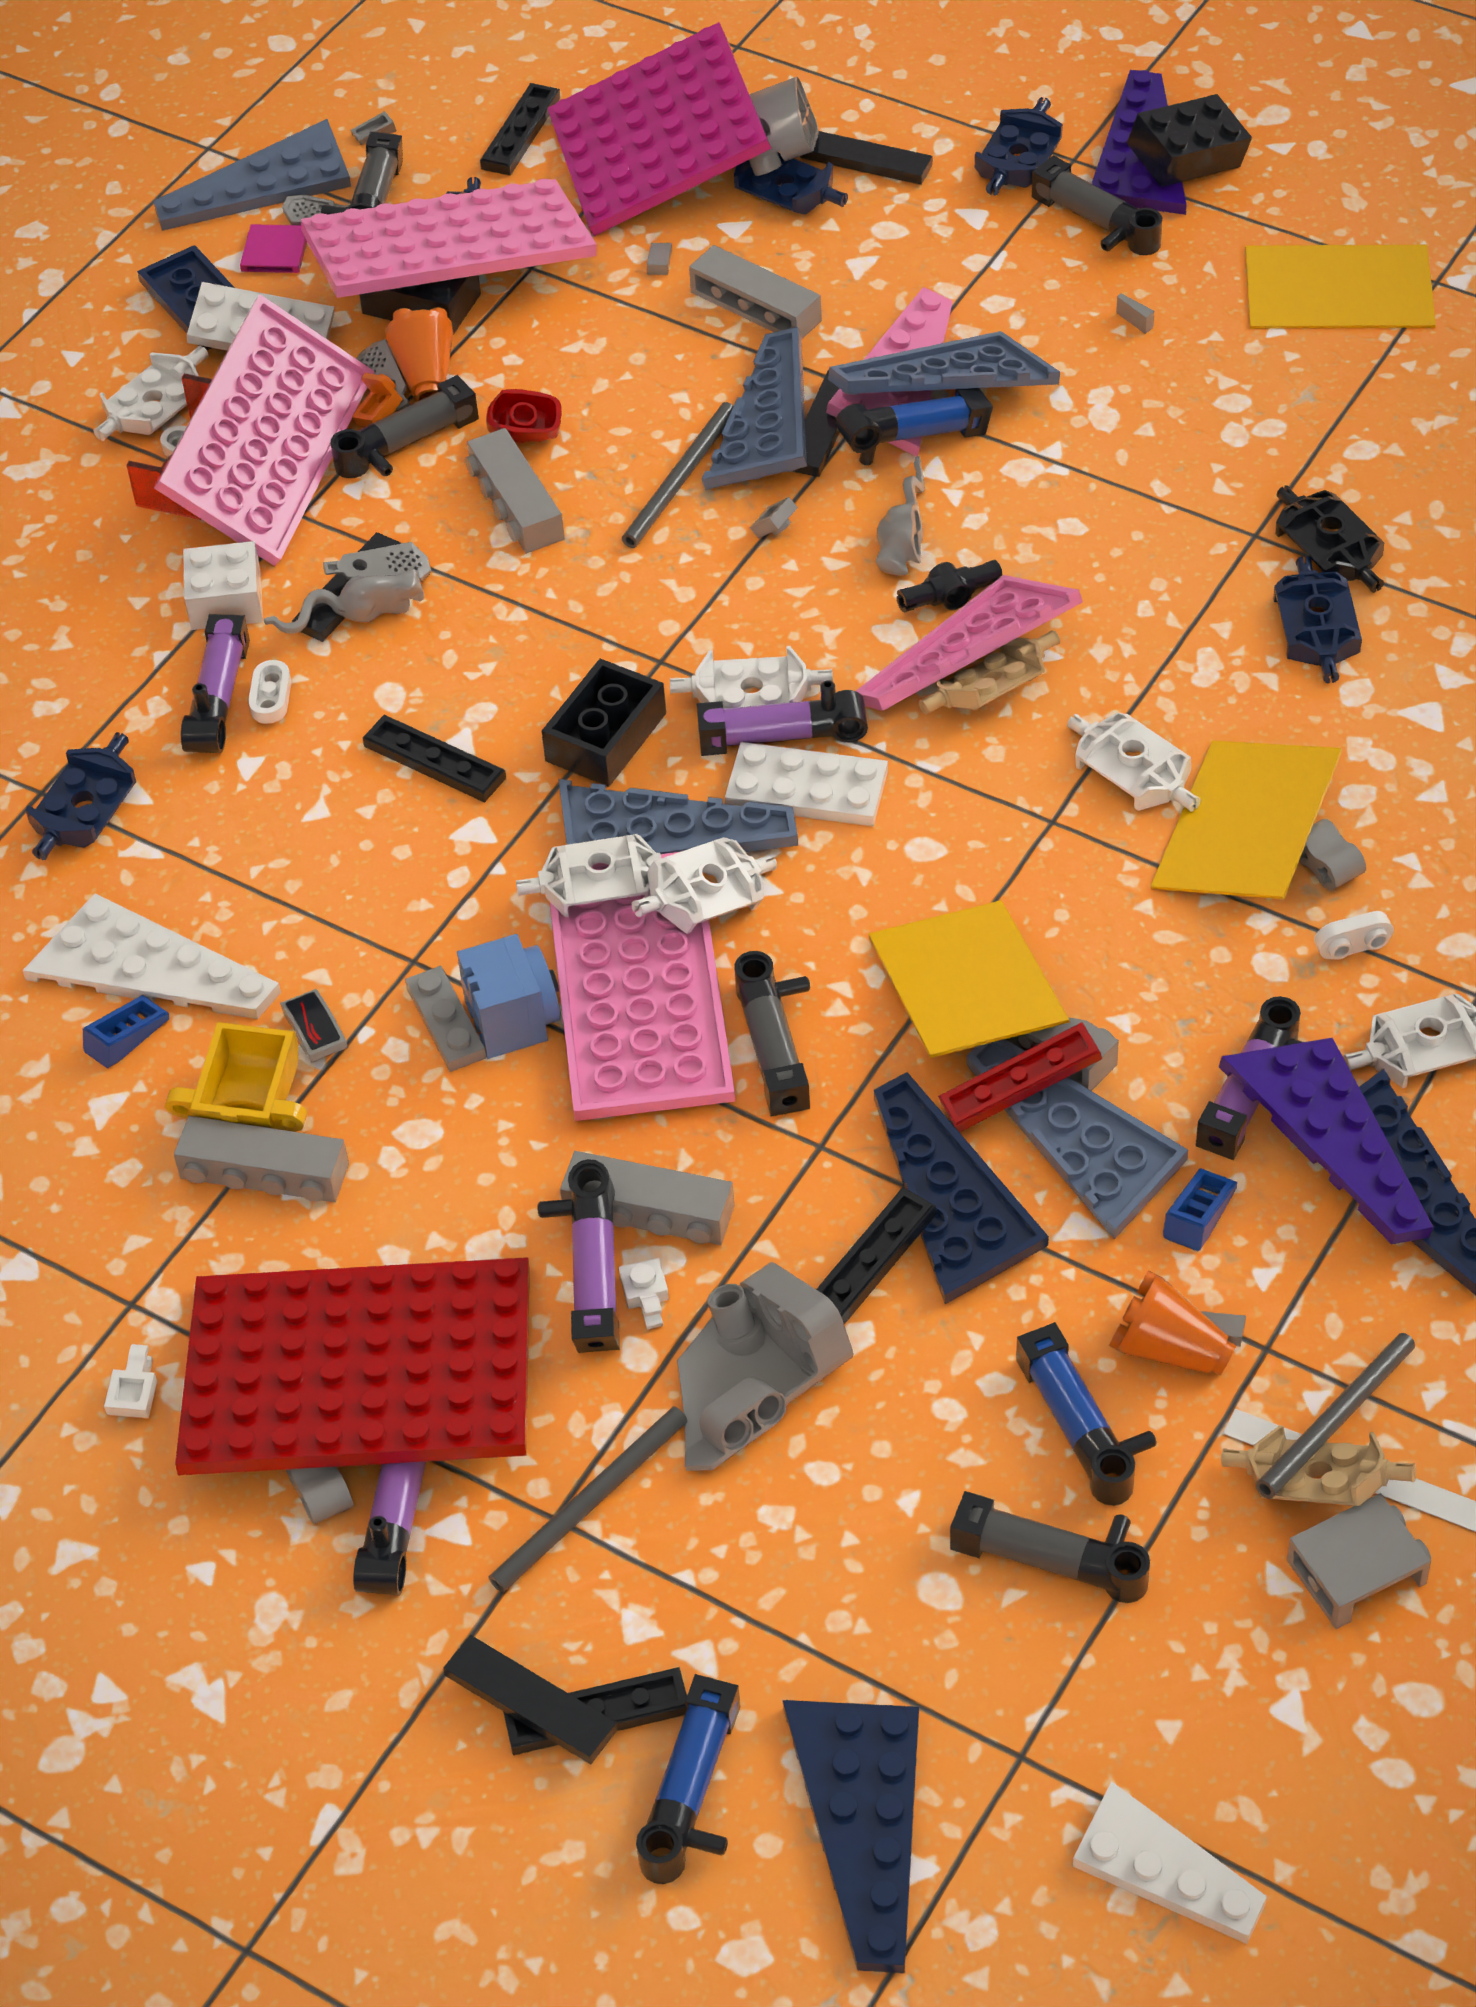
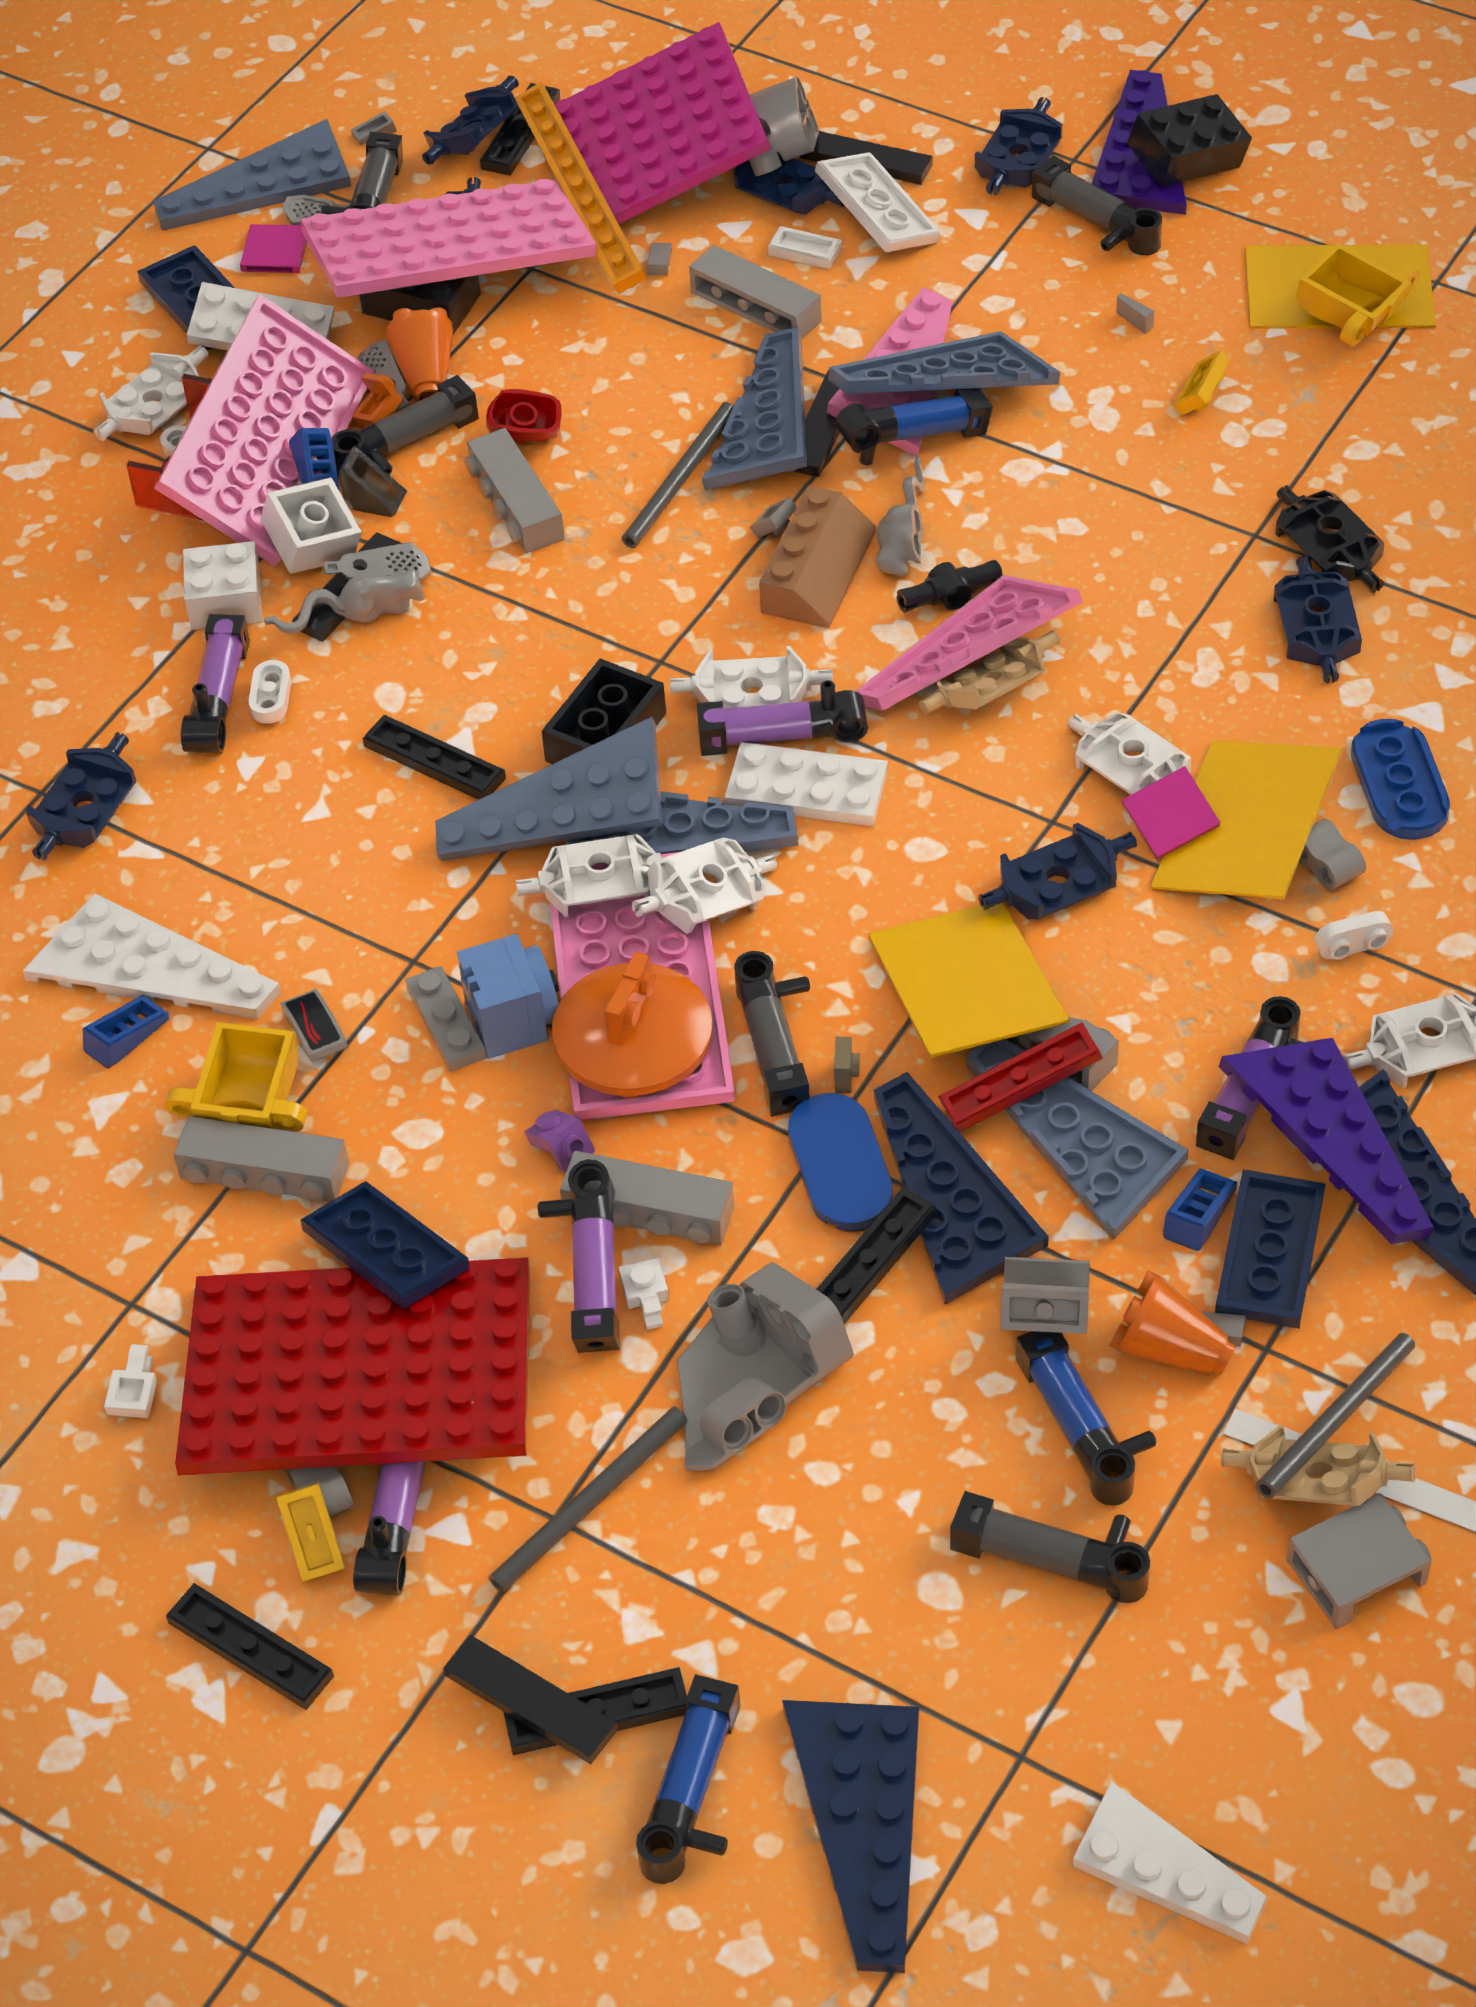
none -> black tile [166,1583,334,1710]
none -> white brick [260,477,362,574]
none -> yellow plate [276,1482,345,1582]
none -> blue slope [289,428,340,492]
none -> dark blue tile [300,1181,470,1309]
none -> clear smoke slope [339,446,407,517]
none -> dark blue plate [422,75,519,165]
none -> sand blue wing [435,717,663,861]
none -> light orange plate [515,82,647,294]
none -> medium lavender bracket [524,1109,595,1172]
none -> orange bracket [552,951,713,1098]
none -> medium nougat slope [759,485,876,629]
none -> white tile [768,226,842,270]
none -> blue tile [788,1093,893,1231]
none -> white tile [815,152,942,252]
none -> dark tan plate [834,1036,860,1093]
none -> dark blue plate [978,823,1137,920]
none -> light grey panel [1000,1257,1090,1334]
none -> dark pink piece [1121,766,1220,860]
none -> yellow plate [1173,350,1230,416]
none -> dark blue plate [1215,1169,1326,1329]
none -> yellow piece [1296,243,1419,347]
none -> blue tile [1351,719,1450,840]

